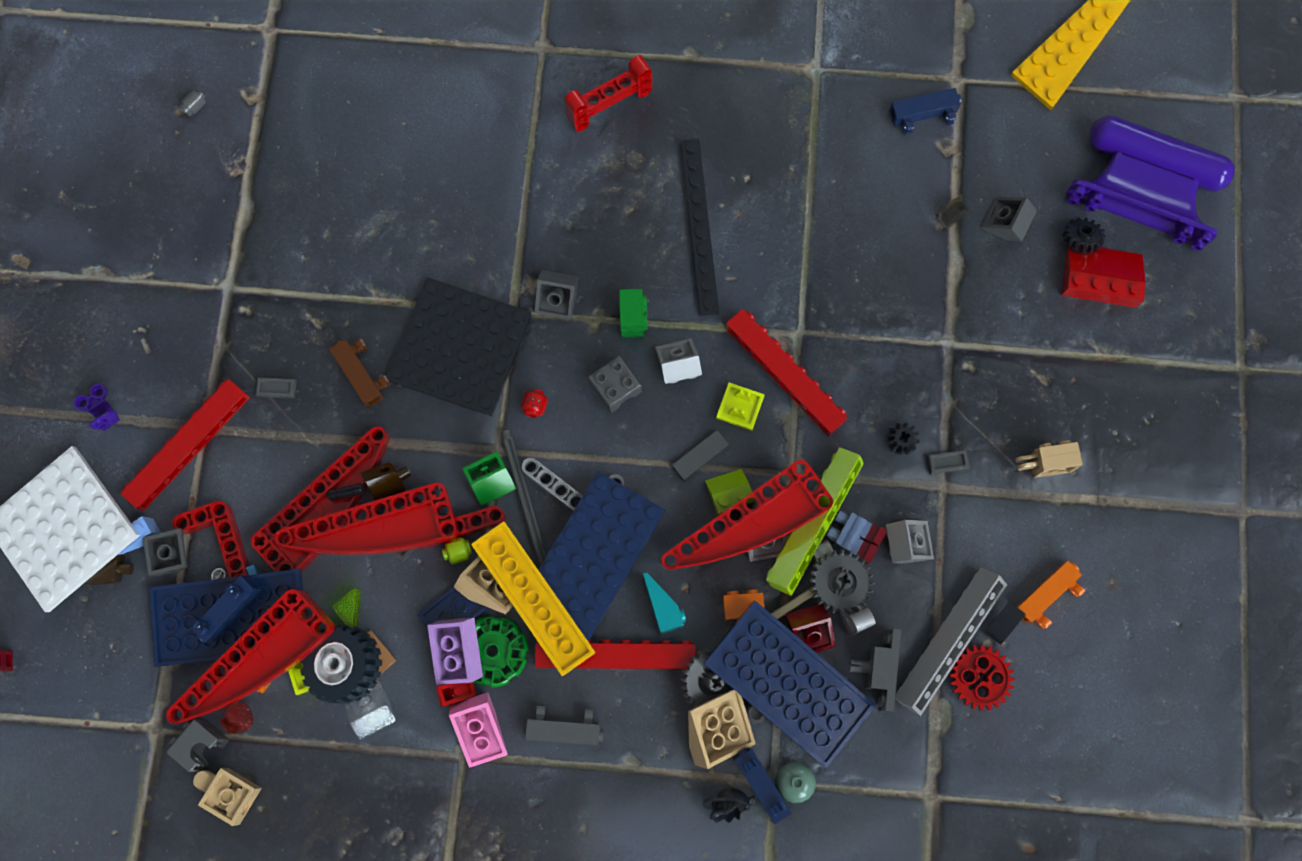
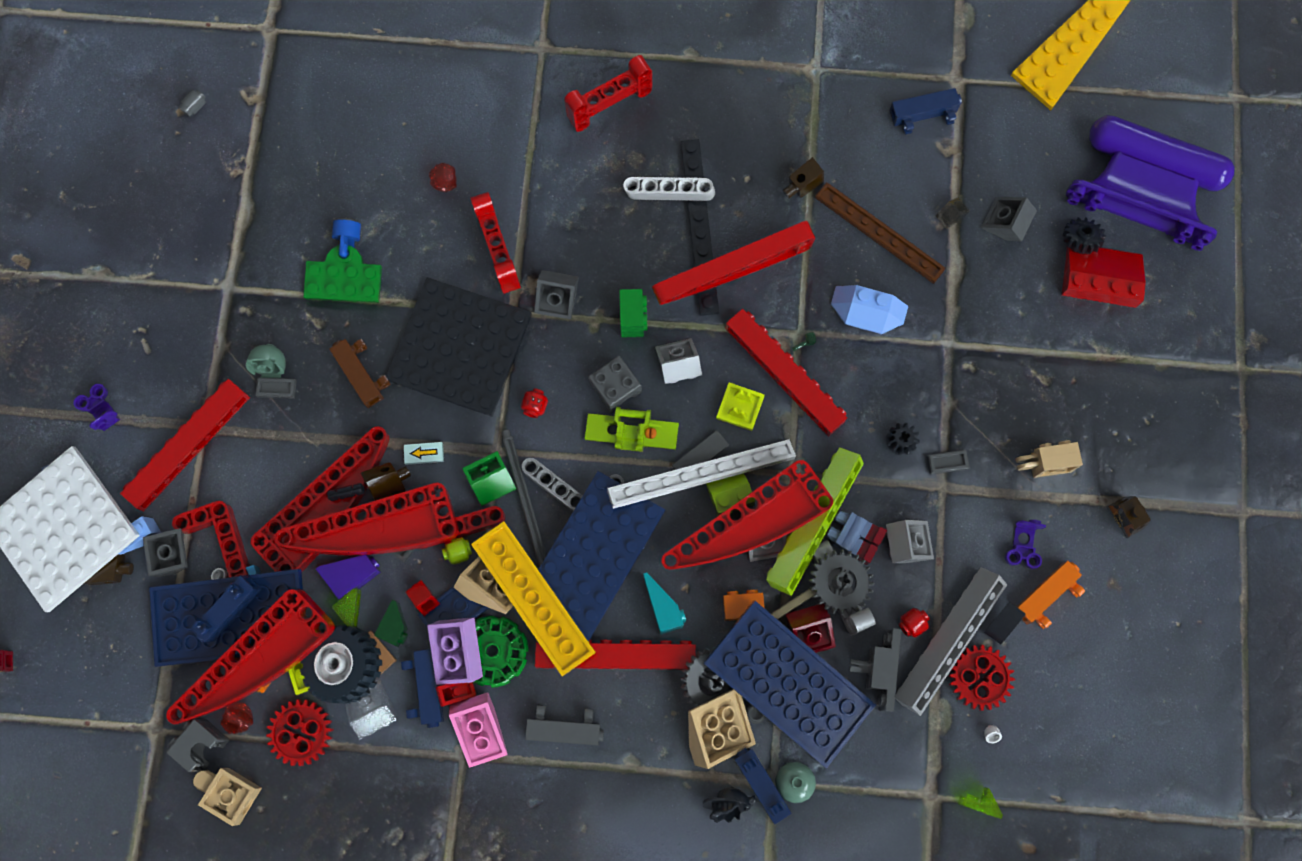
none -> sand green cylinder [245,344,286,378]
none -> red gear [266,699,334,766]
none -> green plate [303,218,382,303]
none -> dark purple slope [316,555,381,601]
none -> dark green slope [374,600,408,647]
none -> dark blue brick [401,649,444,728]
none -> light aqua tile [404,442,444,465]
none -> red brick [406,580,440,616]
none -> clear red piece [429,162,457,193]
none -> red beam [470,192,521,294]
none -> lime piece [585,407,679,452]
none -> white plate [607,439,796,509]
none -> white beam [623,177,715,201]
none -> red beam [652,221,815,305]
none -> dark brown torso [783,157,824,199]
none -> clear green hand [792,332,816,351]
none -> reddish brown tile [815,182,946,284]
none -> light blue wedge [831,285,908,334]
none -> red head [899,608,930,638]
none -> clear neon green slope [958,787,1003,819]
none -> white hinge [984,725,1002,743]
none -> dark purple piece [1005,519,1046,569]
none -> dark brown torso [1107,496,1151,538]

